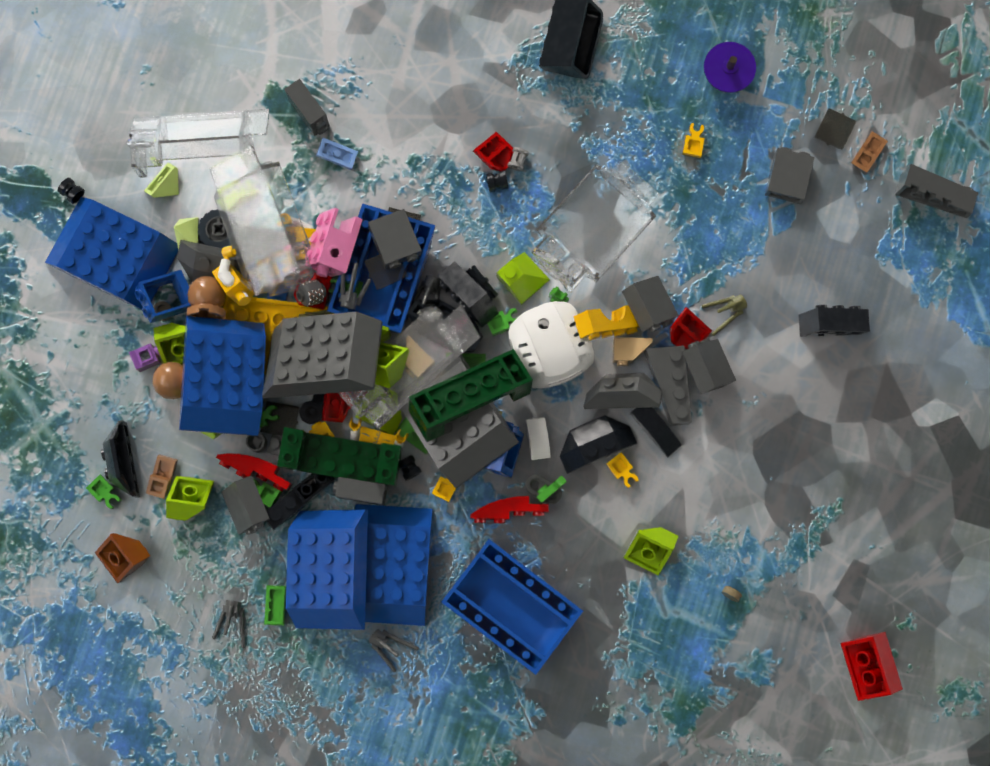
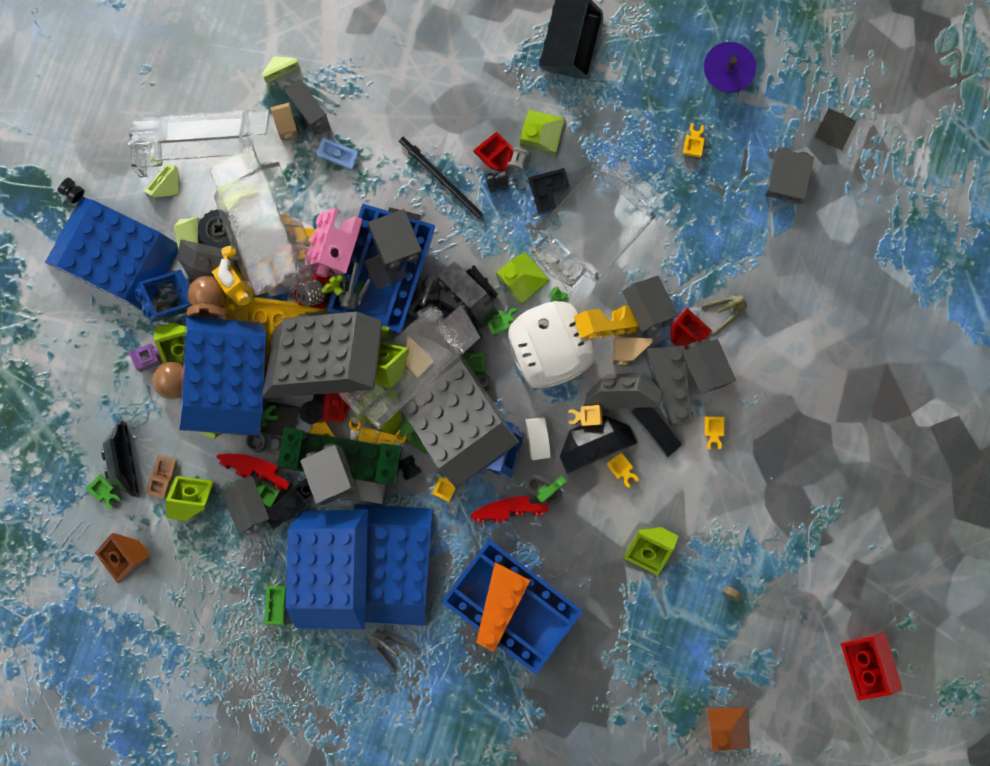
dark grey plant [212,600,245,648] -> none
dark green plate [408,349,533,442] -> none
black wedge [799,305,870,337] -> none
medium nougat slope [851,131,888,173] -> none
dark grey wedge [895,164,978,218] -> none
none -> yellowish green slope [262,57,300,83]
none -> tan slope [270,103,299,141]
none -> brick [300,443,358,506]
none -> lime plant [321,275,344,296]
none -> black bar [398,136,483,219]
none -> orange wing [476,562,530,652]
none -> lime slope [520,109,565,154]
none -> black plate [528,168,569,215]
none -> yellow plate [568,405,603,426]
none -> yellow plate [704,416,724,450]
none -> dark orange slope [707,707,749,751]

